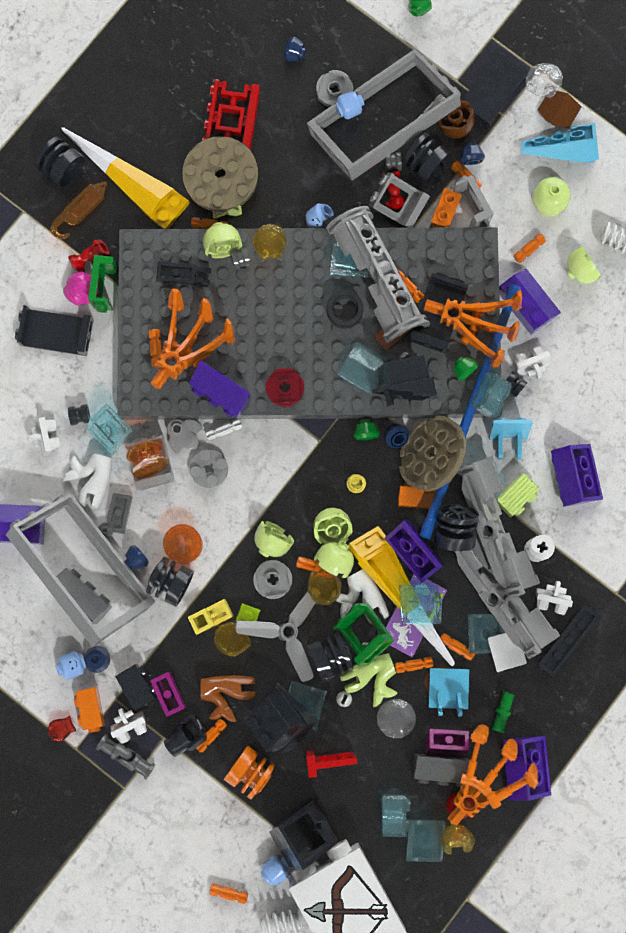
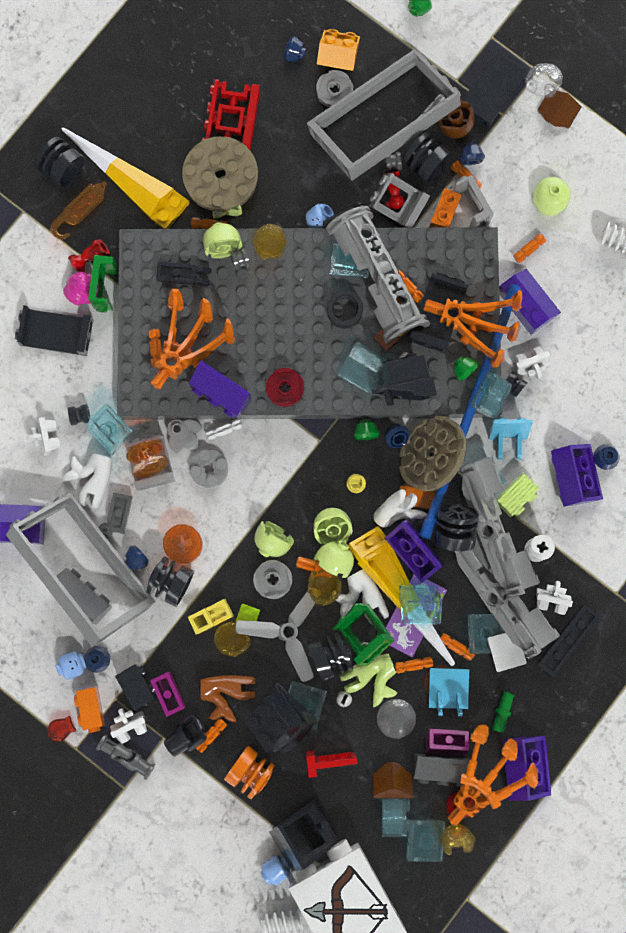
orange axle [209,884,248,904] -> none
light blue head [335,91,364,119] -> none
medium azure wedge [521,123,599,163] -> none
yellowish green cylinder [566,245,602,284] -> none
none -> light orange slope [317,29,360,71]
none -> reddish brown slope [373,762,414,798]
none -> white piece [374,489,427,528]
none -> dark blue cone [593,444,620,470]

